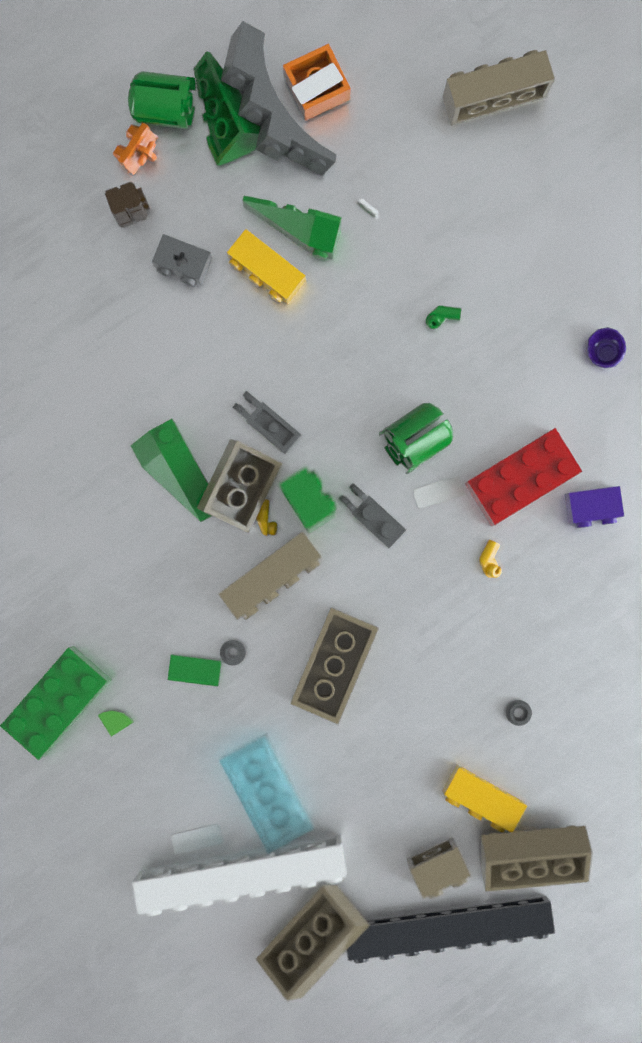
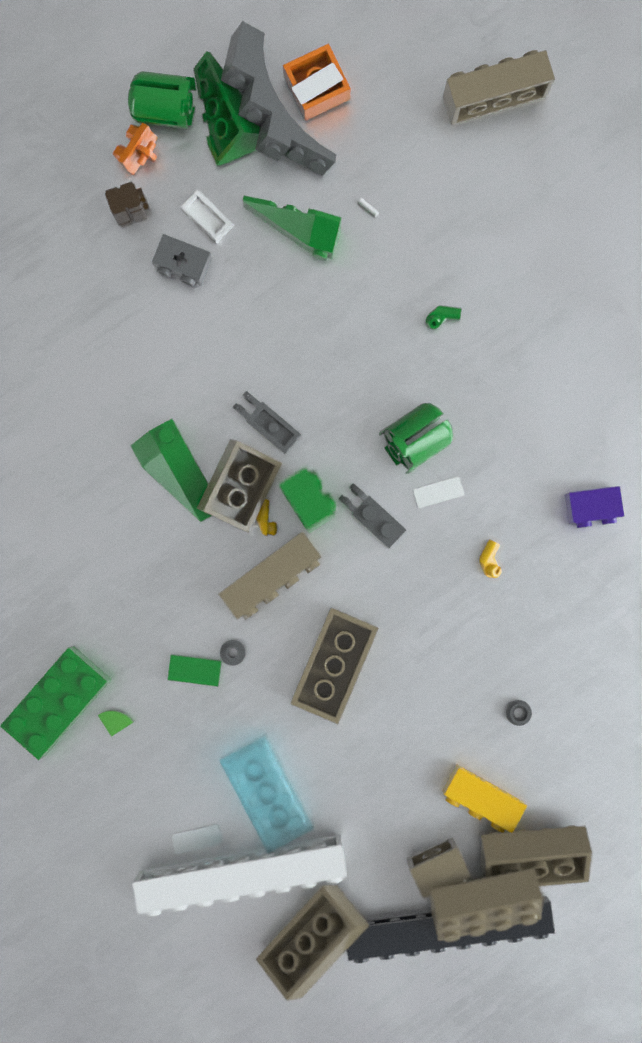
yellow brick [227,229,306,304] -> none
red brick [465,428,583,526] -> none
dark purple hair [587,327,626,369] -> none
none -> white tile [180,189,234,244]
none -> dark tan brick [430,868,543,942]

